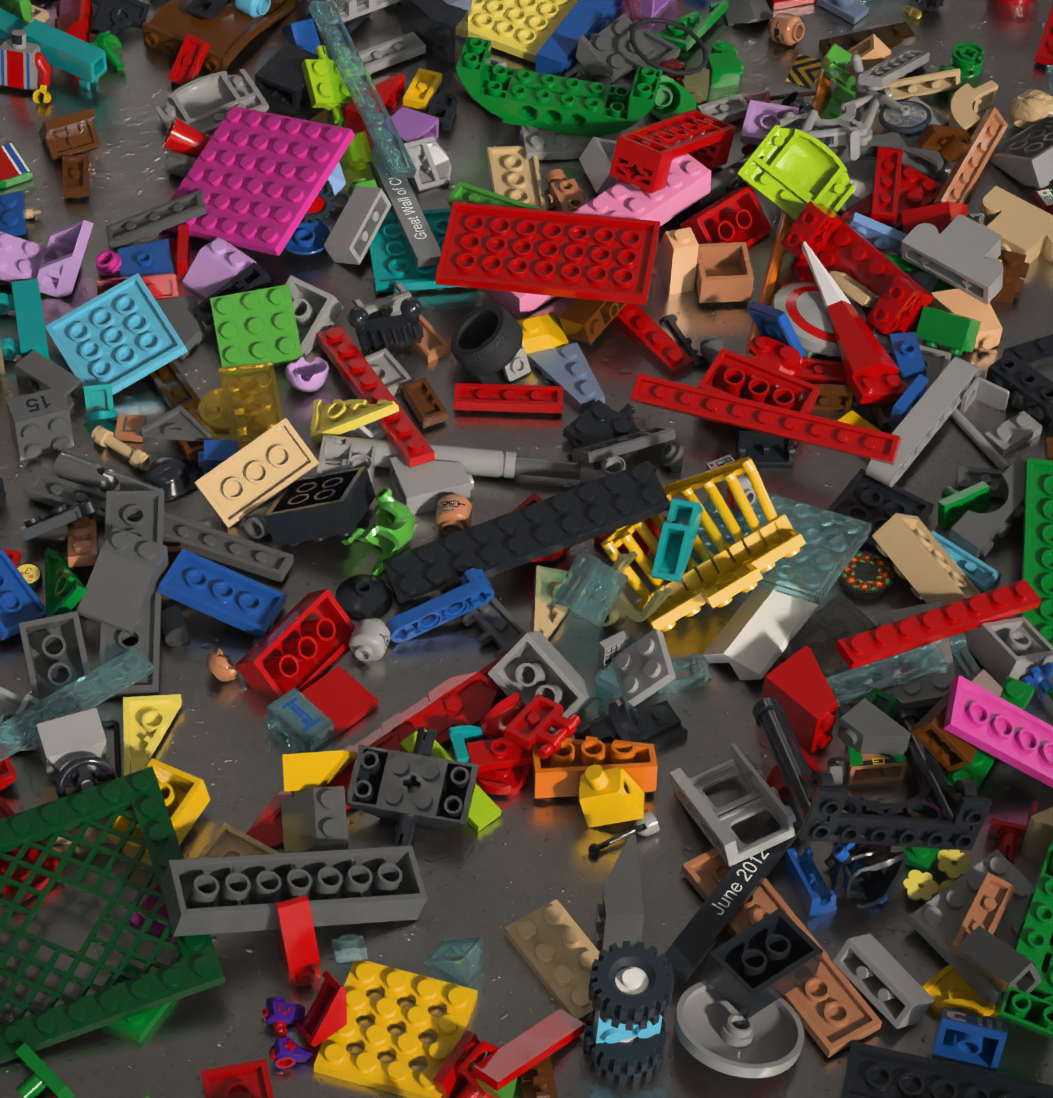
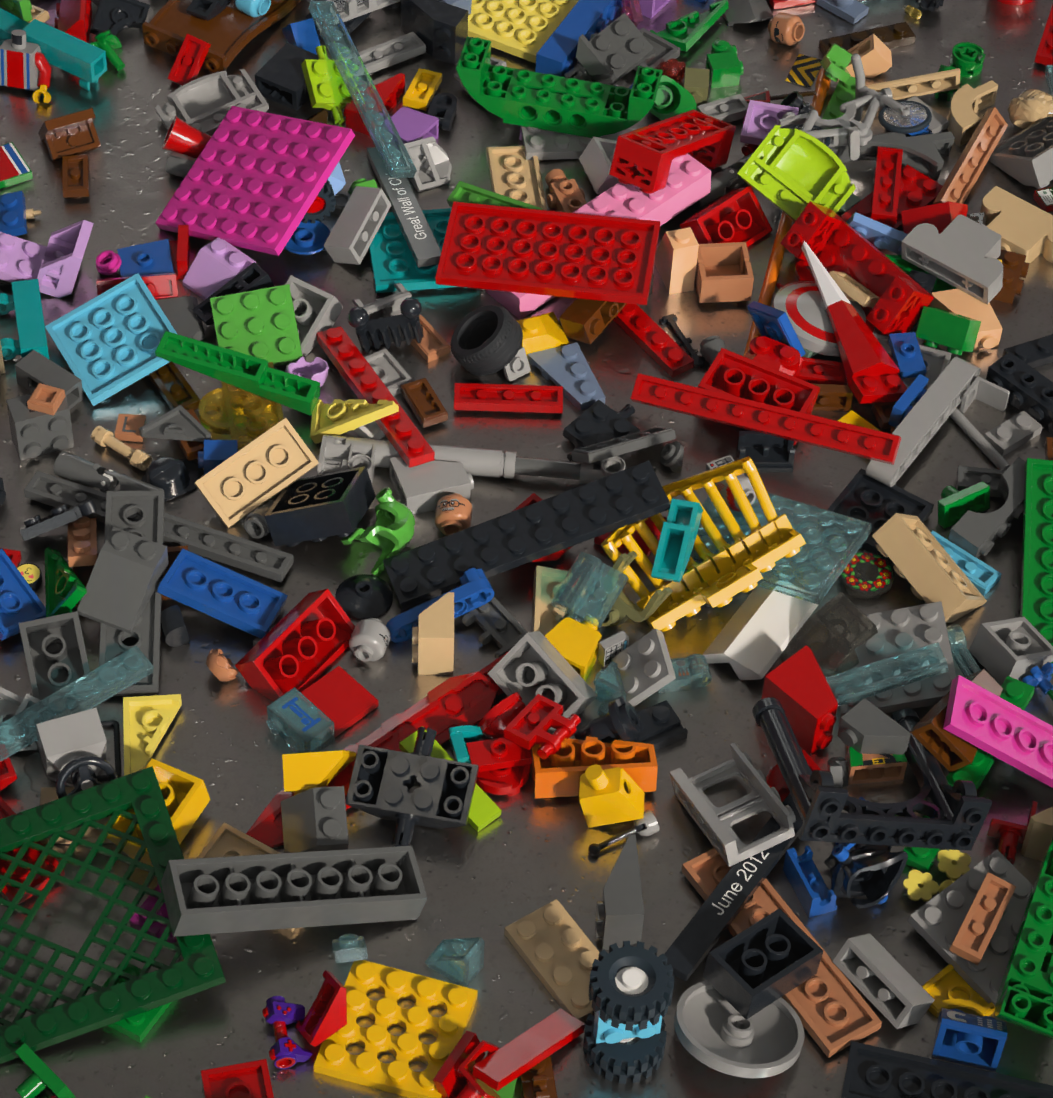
teal tile [83,384,118,421] -> none
dark grey tile [106,190,207,250] -> none
red slope [276,895,321,988] -> none
clear neon green slope [339,131,374,172] -> none
black piece [630,18,708,75] -> none
red plate [835,579,1042,670] -> none
light grey plate [858,49,930,90] -> none
dark green tile [866,687,901,720] -> none
reddish brown plate [916,124,971,162] -> none
dark grey brick [957,925,1042,993] -> none
none -> nougat tile [27,383,65,416]
none -> green slope [155,331,320,416]
none -> tan slope [412,592,454,675]
none -> yellow torso [545,616,602,682]

